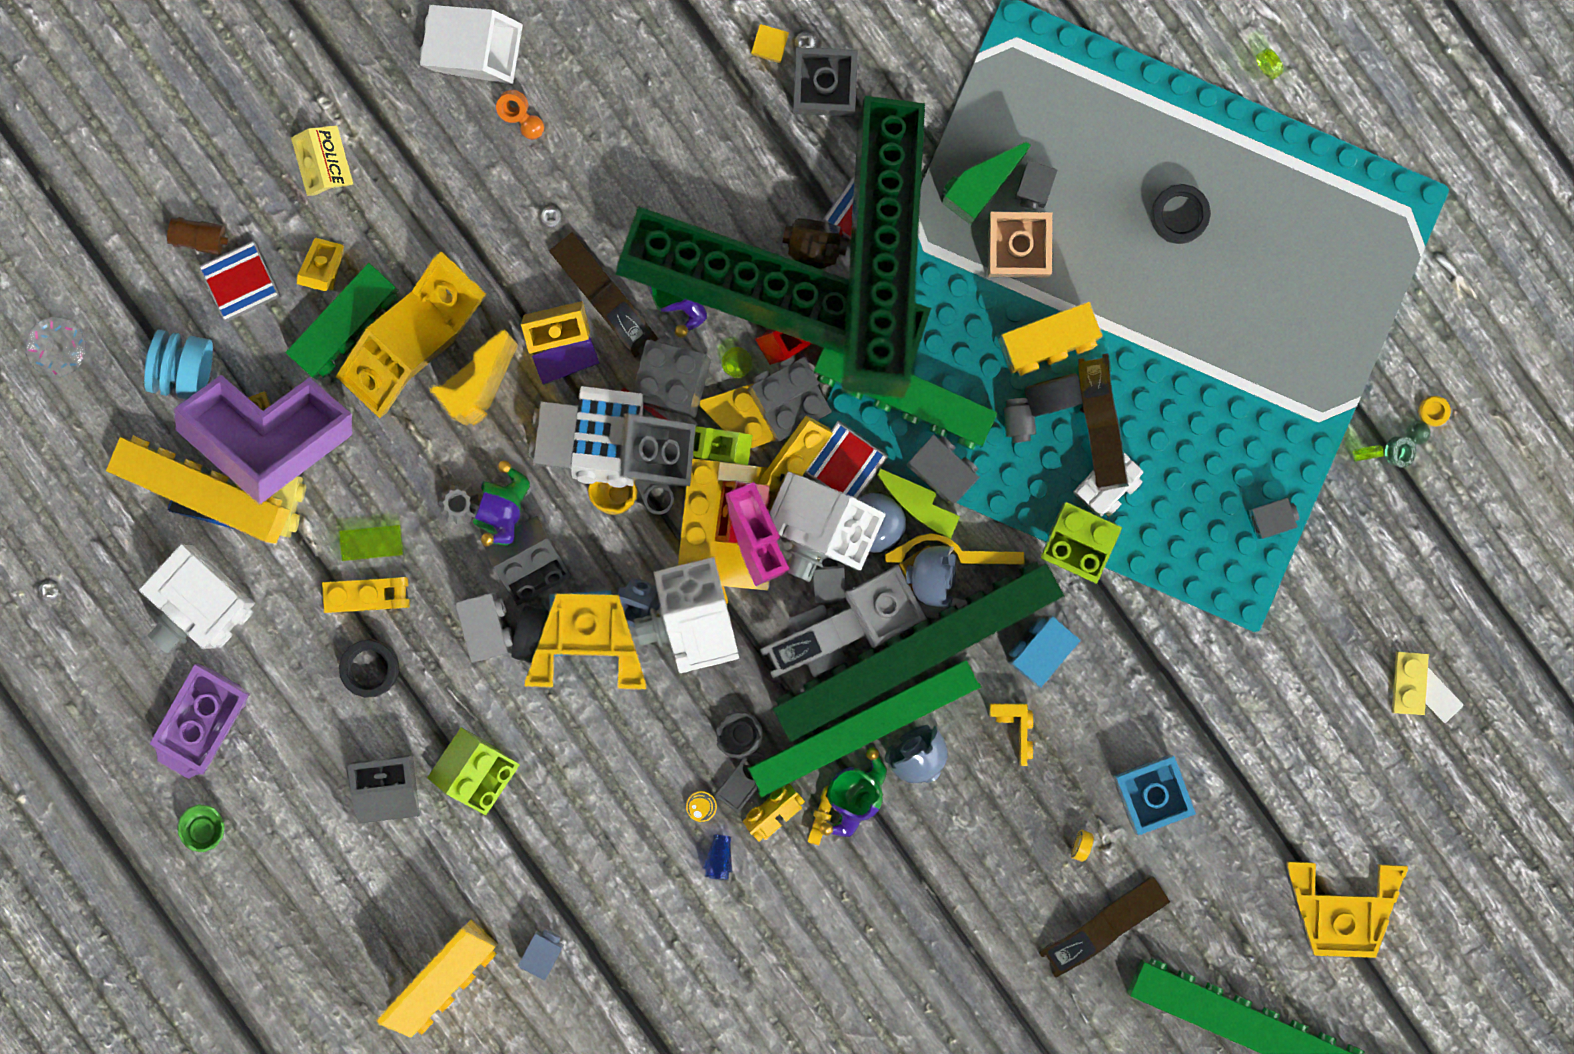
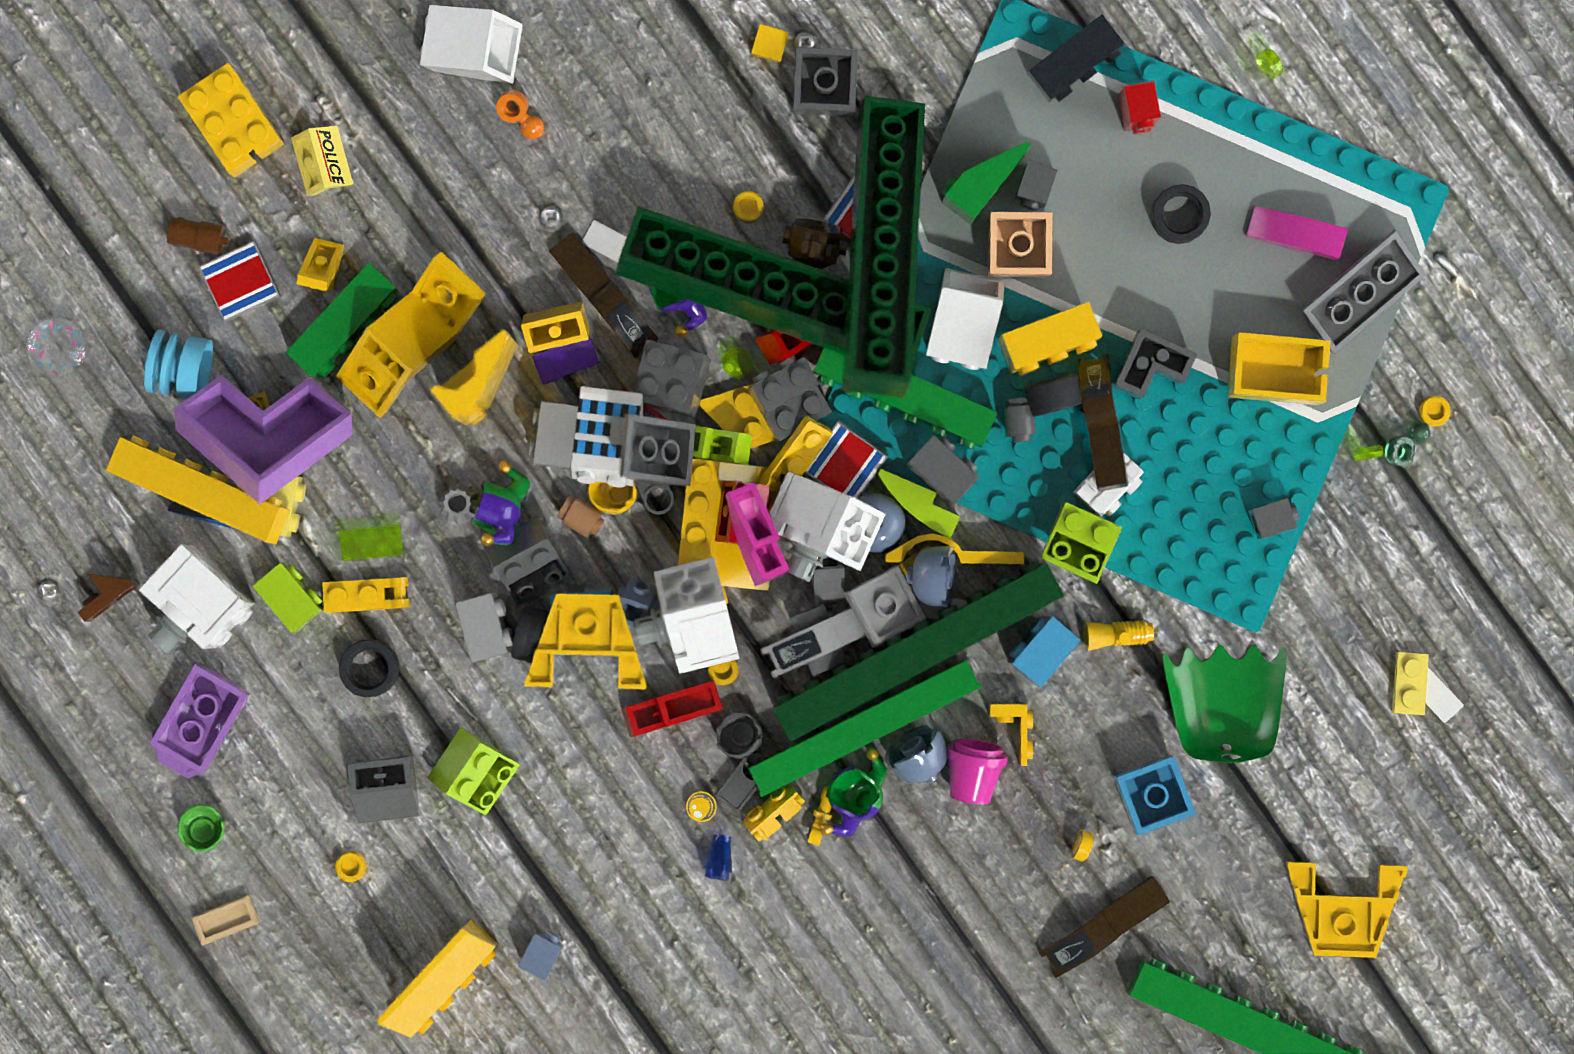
none -> reddish brown slope [78,573,140,622]
none -> yellow piece [177,62,285,178]
none -> tan tile [191,894,261,946]
none -> lime brick [252,563,324,634]
none -> yellow tile [335,851,367,882]
none -> medium nougat brick [557,496,605,538]
none -> white sticker [582,220,626,262]
none -> red slope [621,680,723,737]
none -> yellow tile [708,660,739,685]
none -> yellow tile [733,191,764,222]
none -> white slope [926,268,1005,370]
none -> dark pink piece [947,739,1008,804]
none -> black brick [1027,14,1124,103]
none -> yellow piece [1083,620,1154,652]
none -> dark grey brick [1112,328,1197,400]
none -> red brick [1118,81,1161,135]
none -> green piece [1163,644,1287,763]
none -> yellow piece [1227,332,1330,405]
none -> dark pink slope [1246,206,1348,261]
none -> dark grey slope [1301,229,1426,354]

